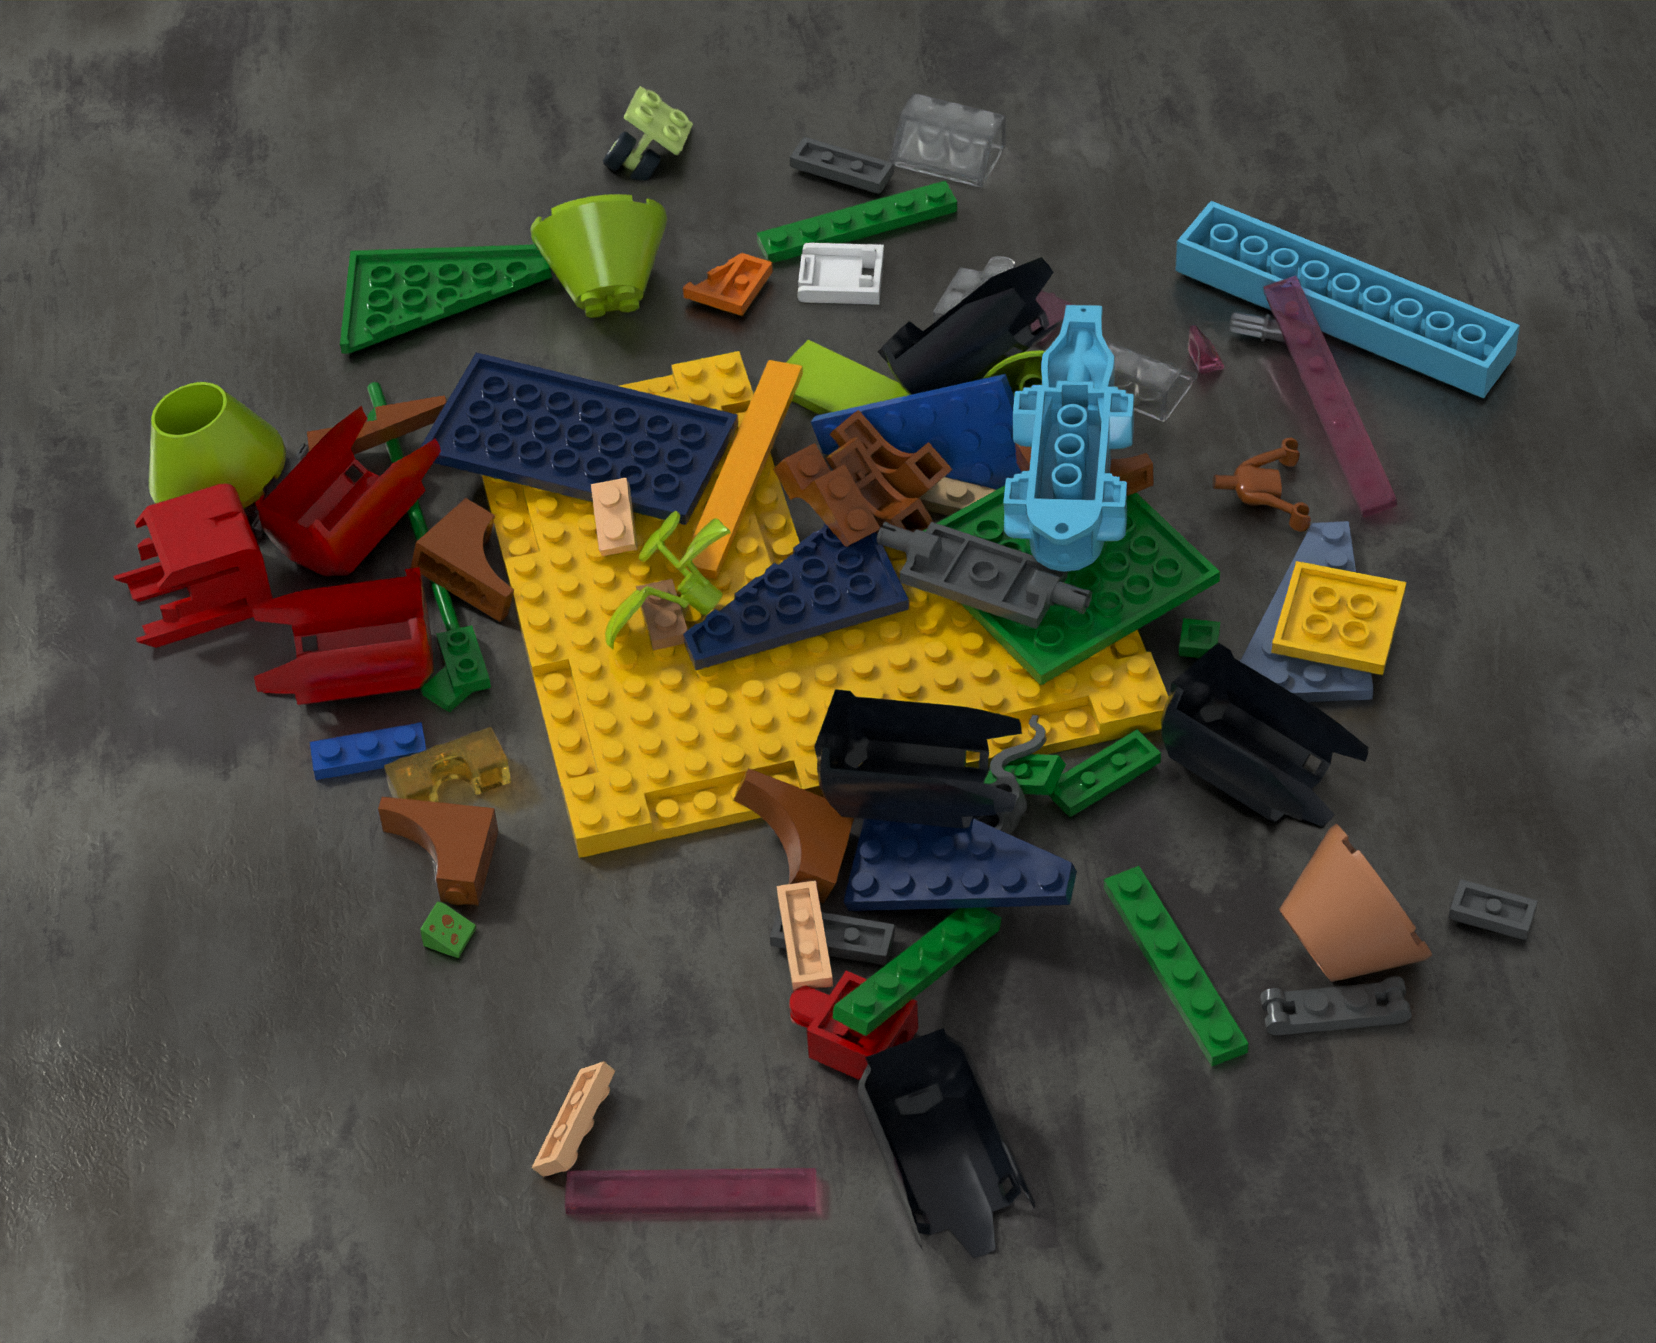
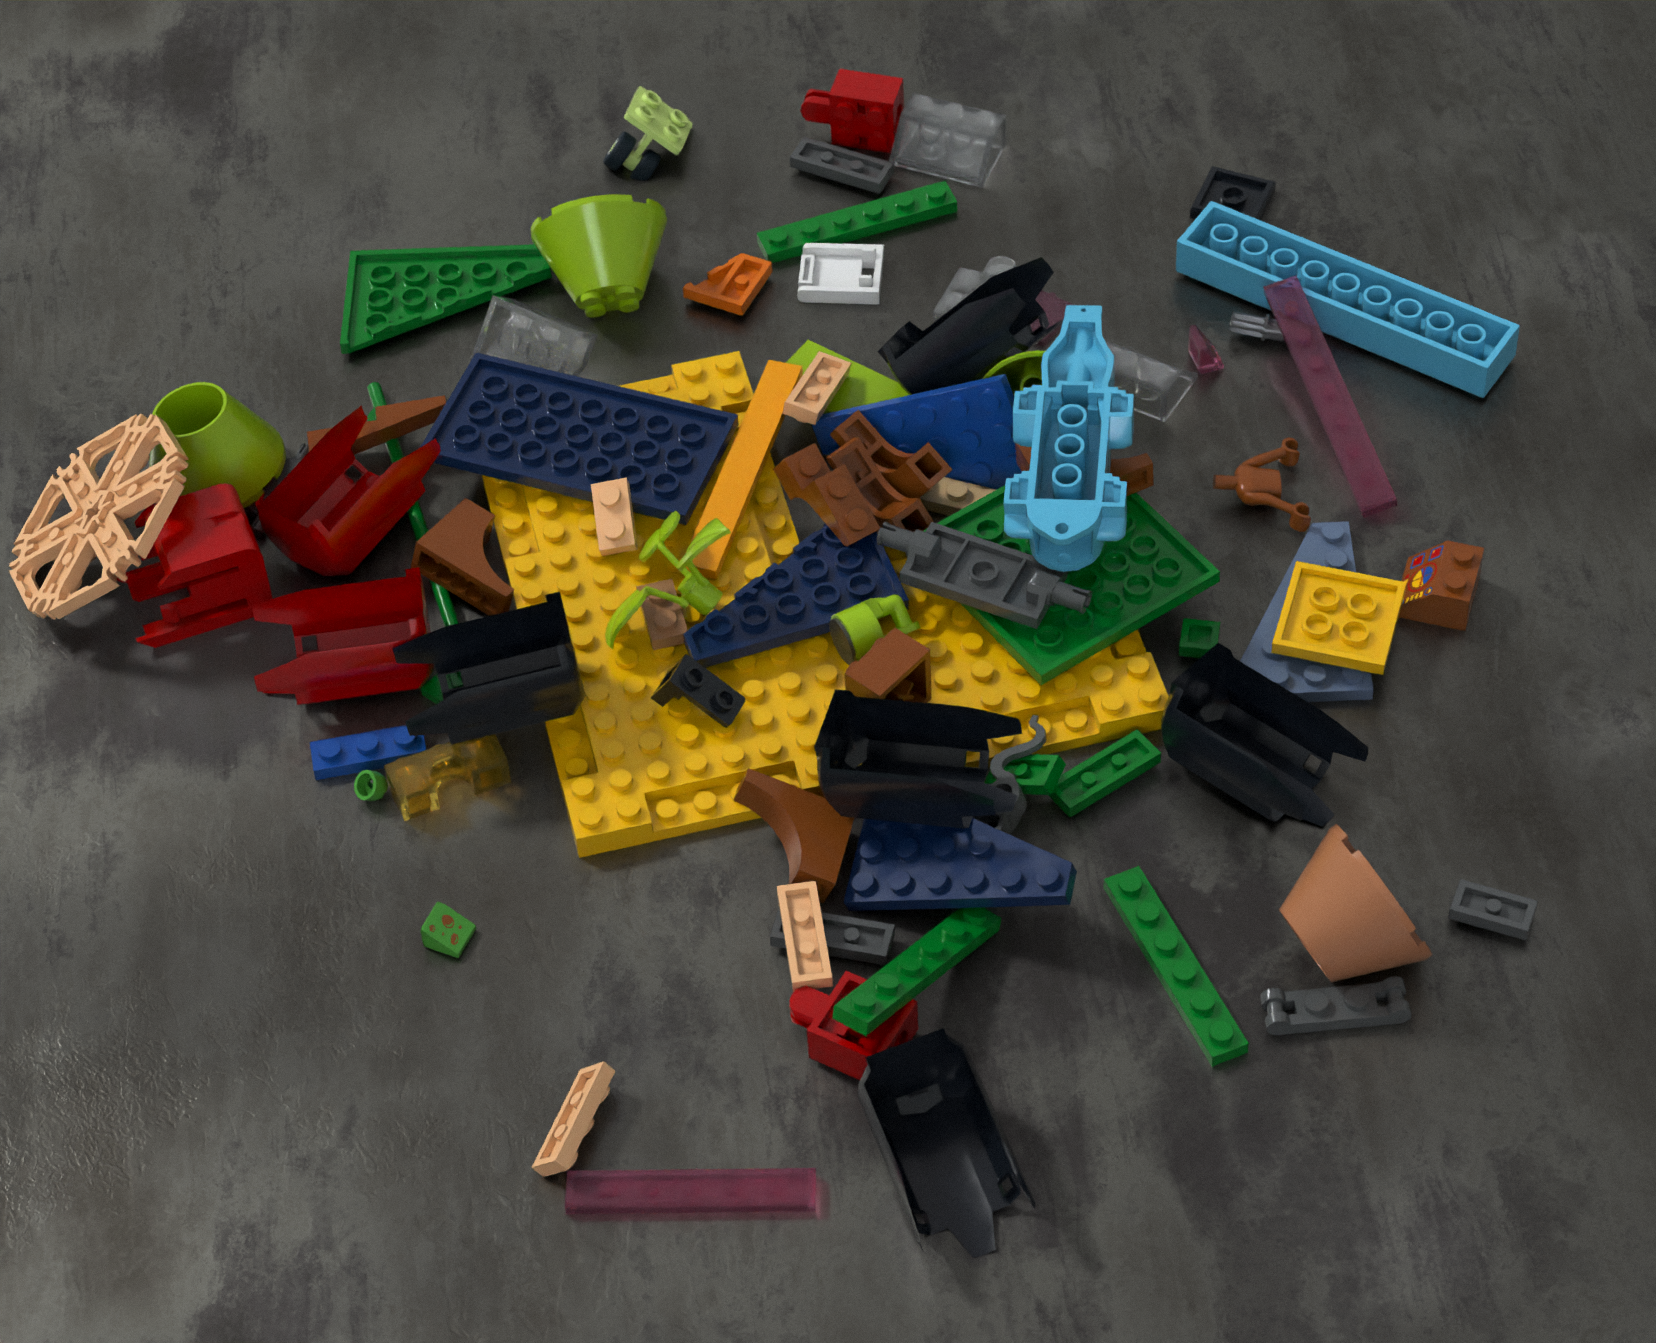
dark orange arch [378,797,499,906] -> none
none -> light nougat plate [9,414,189,620]
none -> bright green hinge [354,770,388,801]
none -> black piece [392,592,586,745]
none -> clear slope [470,296,598,376]
none -> black bracket [651,654,745,727]
none -> light nougat plate [782,351,851,425]
none -> red brick [800,69,905,154]
none -> lime piece [829,594,921,665]
none -> dark orange brick [844,628,932,703]
none -> black tile [1190,166,1276,220]
none -> dark orange slope [1399,540,1484,631]

